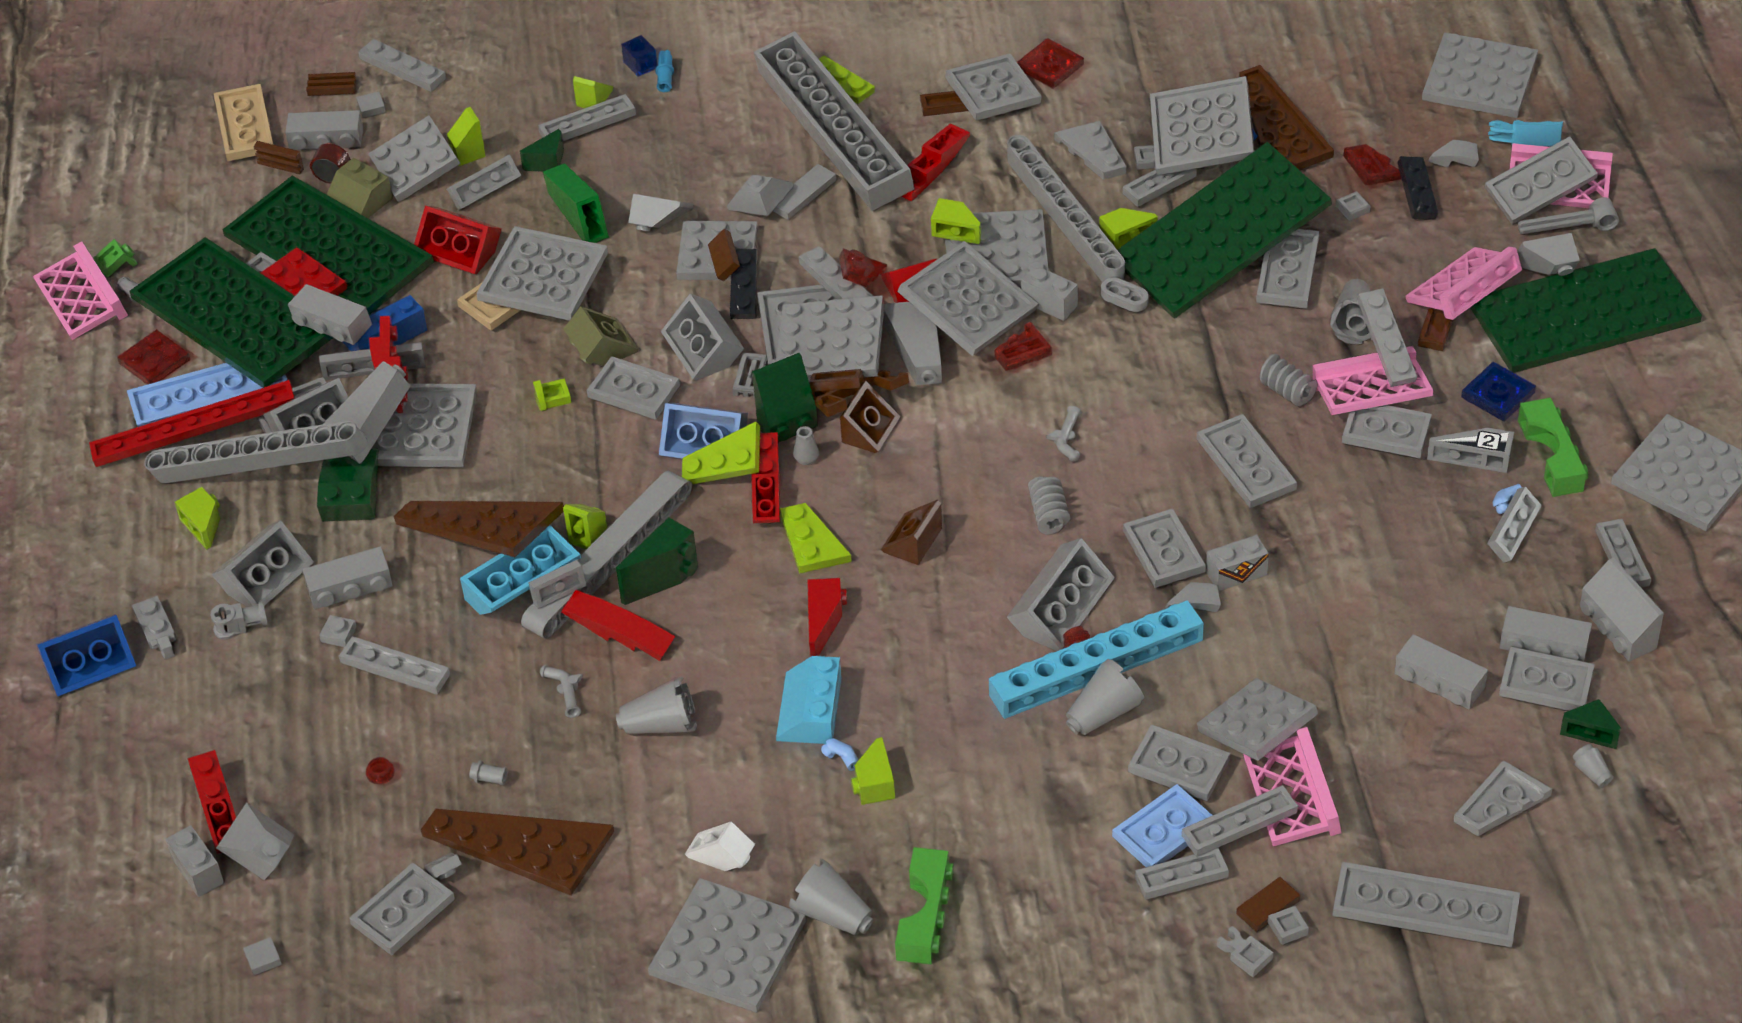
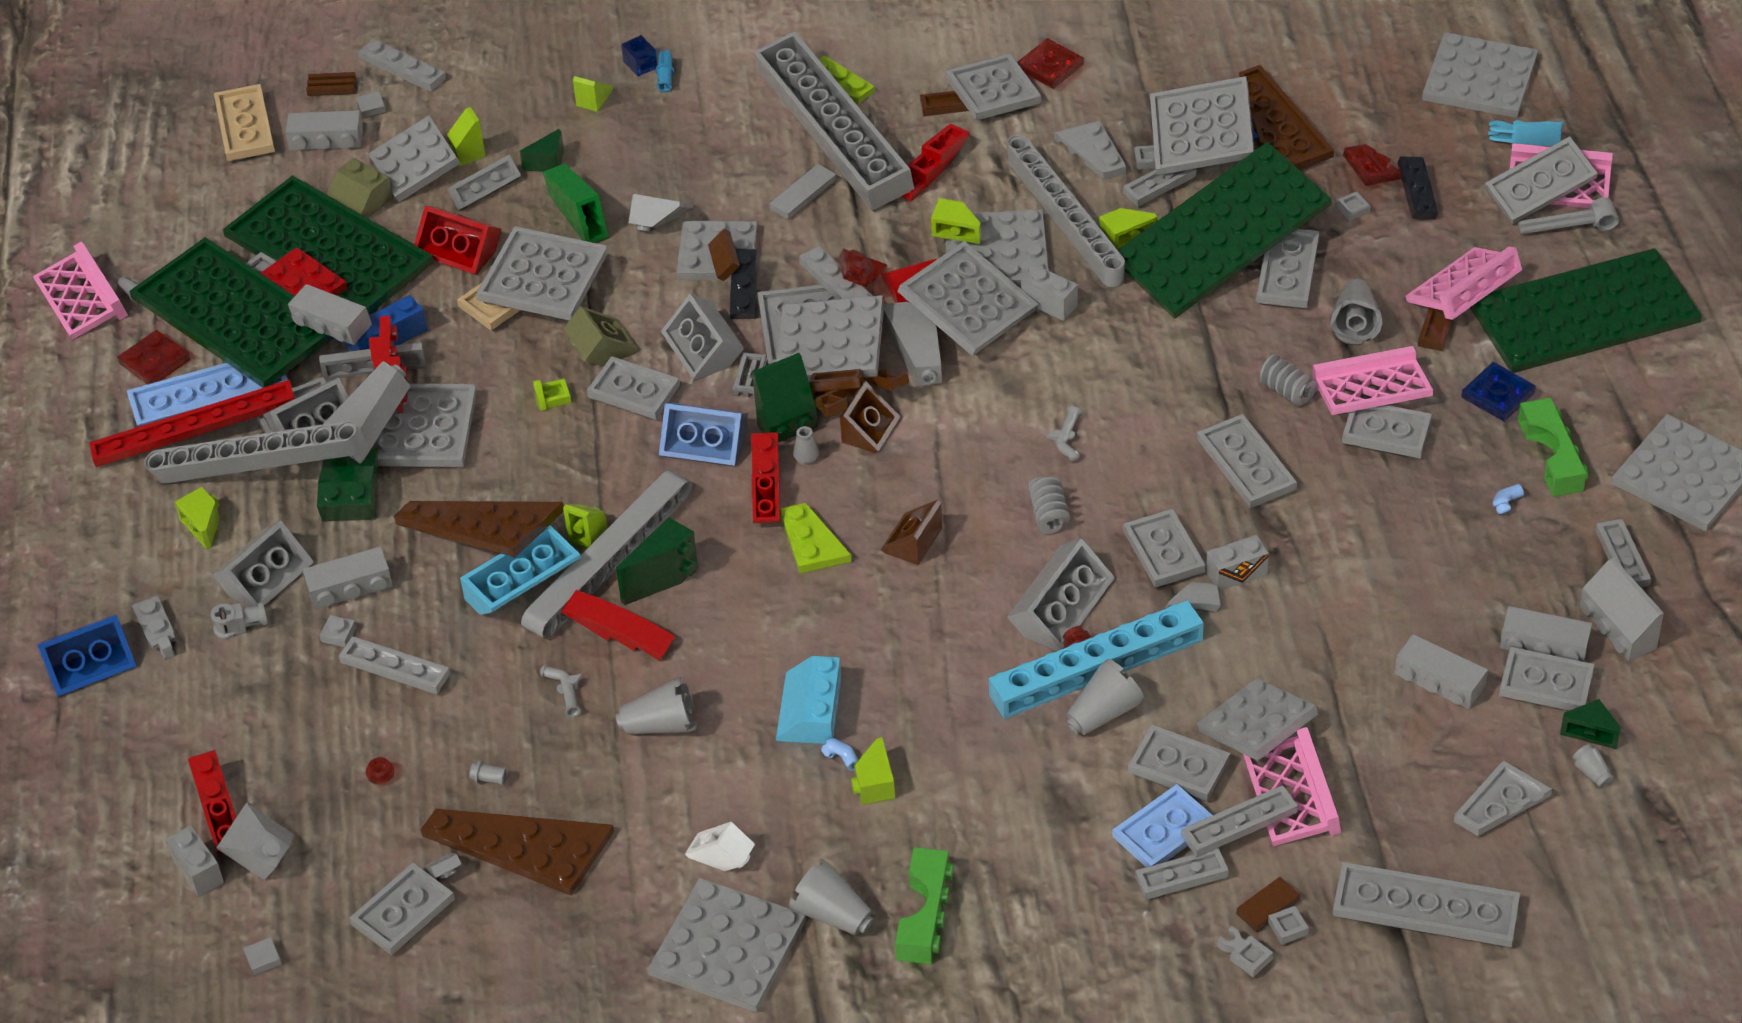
bright green bracket [93,239,138,277] -> none
reddish brown tile [254,141,304,175] -> none
piece [309,143,351,184] -> none
light grey plate [528,560,587,609] -> none
light grey plate [538,94,636,141] -> none
lime wing [682,422,760,484] -> none
light grey slope [727,175,793,216] -> none
red slope [807,578,847,657] -> none
clear red wing [994,322,1052,371] -> none
light grey plate [1101,278,1148,312] -> none
light grey plate [1357,288,1417,387] -> none
light grey slope [1427,428,1514,473] -> none
light grey slope [1429,140,1479,167] -> none
light grey plate [1487,486,1542,563] -> none
light grey slope [1517,233,1580,276] -> none

